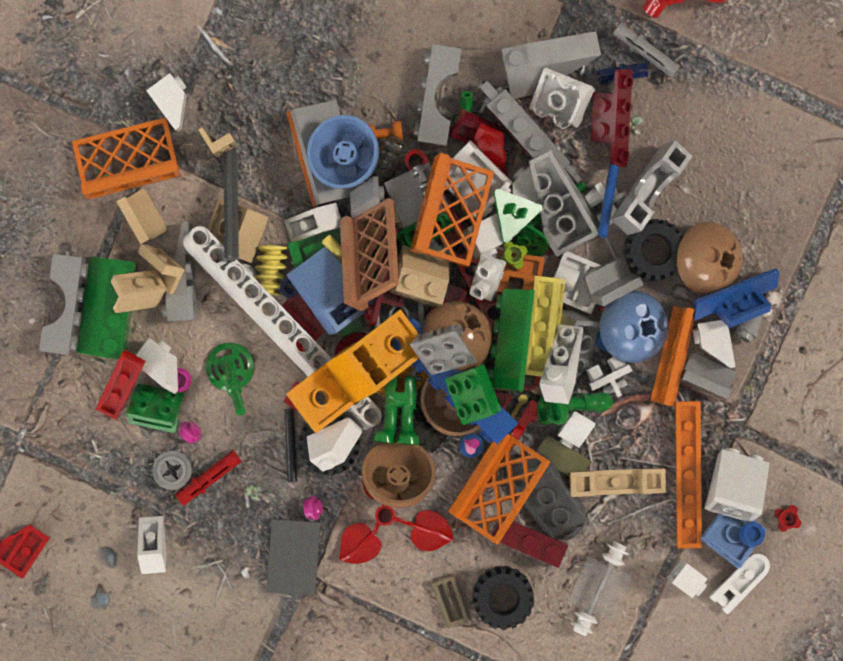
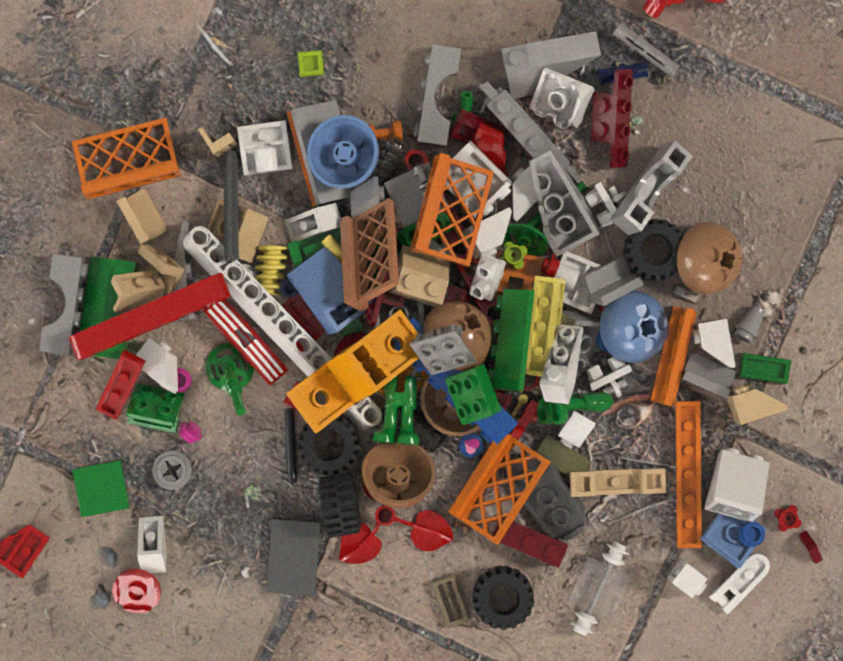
white slope [146,73,187,132] -> none
red pin [175,449,242,507] -> none
dark pink plate [303,496,323,520] -> none
white slope [307,417,362,471] -> none
piece [493,189,543,243] -> none
blue bar [598,165,619,238] -> none
blue bracket [693,268,780,328] -> none
none -> red beam [68,273,231,361]
none -> green tile [72,460,130,517]
none -> tile [112,568,162,614]
none -> slope [202,299,288,386]
none -> white plate [237,120,293,176]
none -> lime tile [297,50,324,78]
none -> black tyre [318,472,361,538]
none -> red plate [540,253,560,278]
none -> tan slope [727,385,789,425]
none -> green tile [738,353,791,384]
none -> dark red tile [799,530,823,564]

